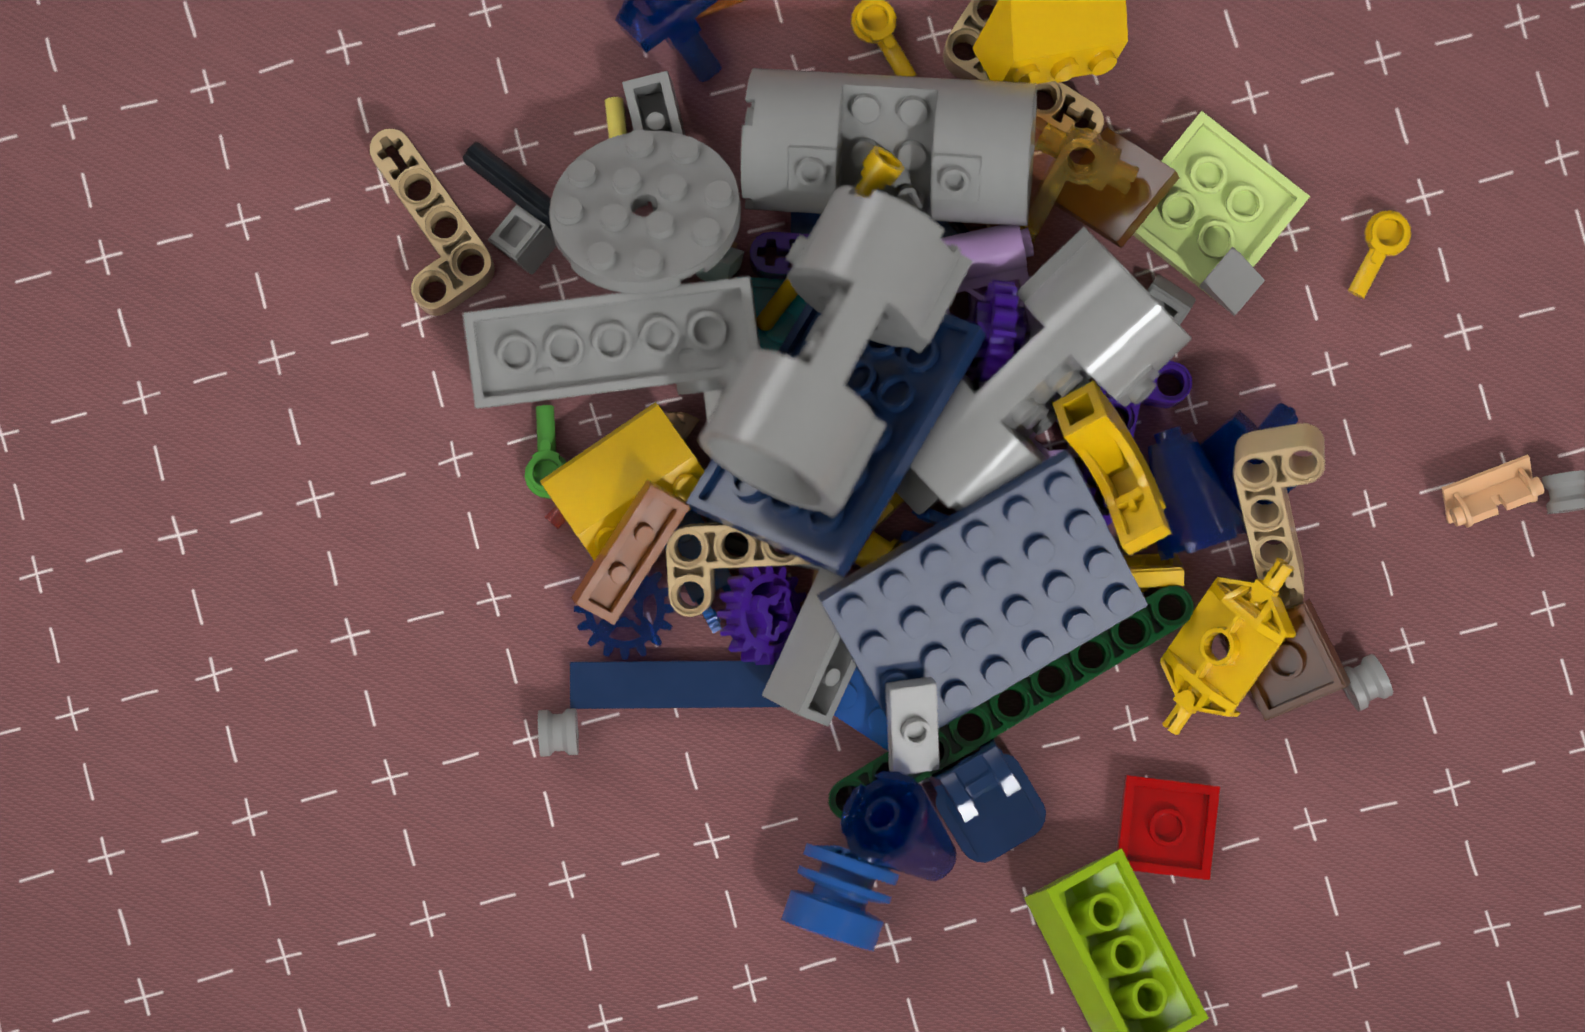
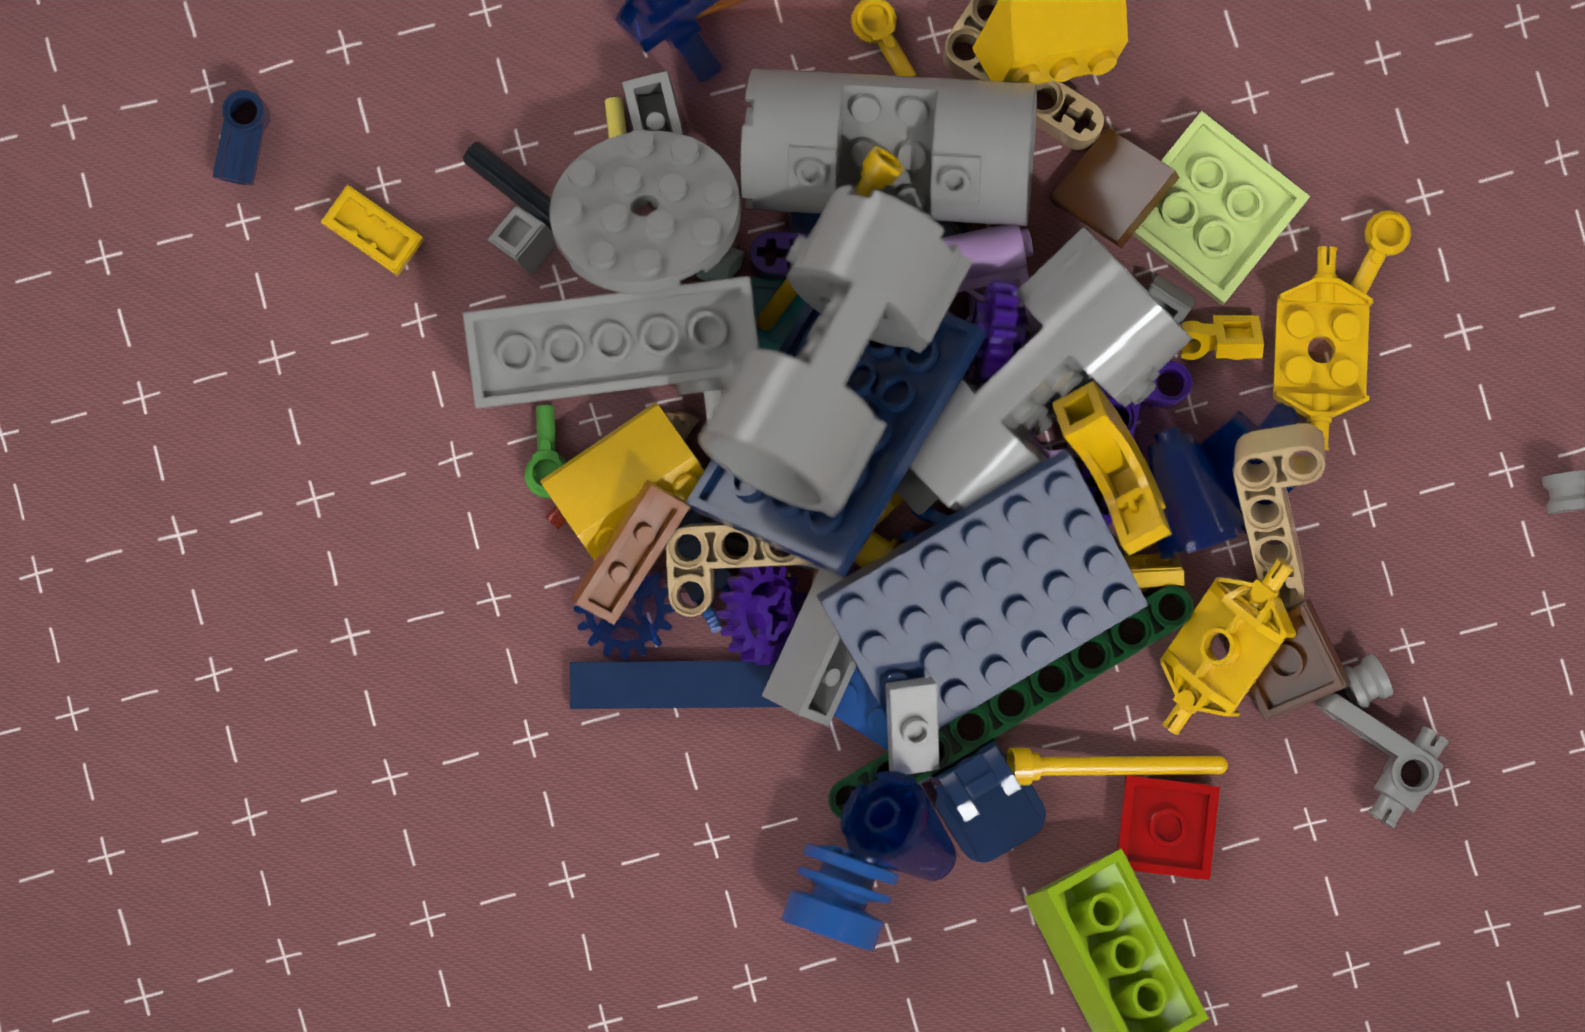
tan beam [370,129,495,316] -> none
light grey wheel [538,708,579,757] -> none
clear yellow piece [1019,122,1139,245] -> none
light grey slope [1199,247,1265,316] -> none
light nougat hinge [1441,454,1544,528] -> none
none -> dark blue piece [212,90,270,186]
none -> yellow plate [321,184,424,277]
none -> yellow piece [1006,748,1228,785]
none -> yellow plate [1180,315,1264,360]
none -> yellow plate [1273,246,1373,451]
none -> light grey piece [1315,693,1449,829]

